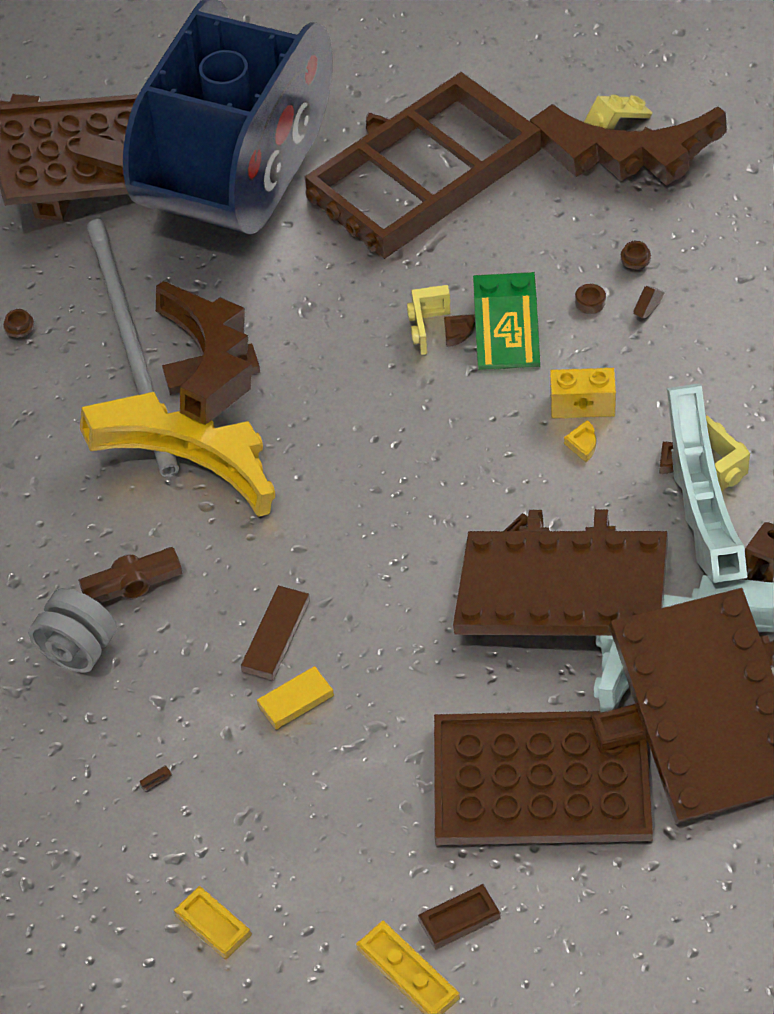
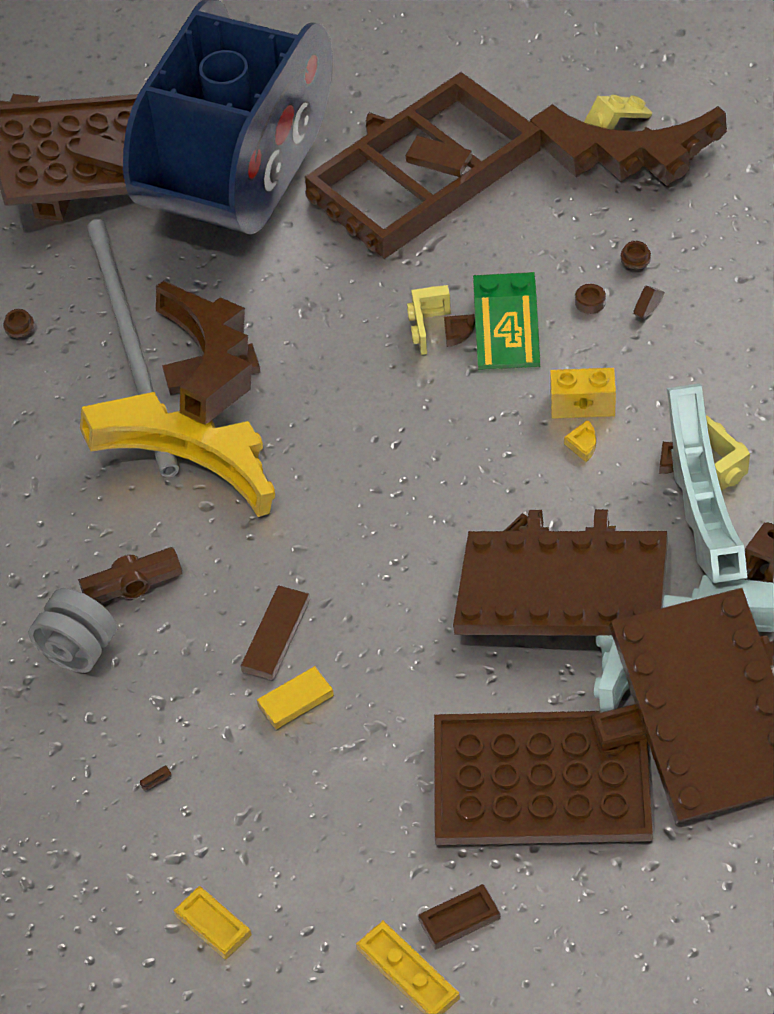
none -> reddish brown tile [405,135,472,177]

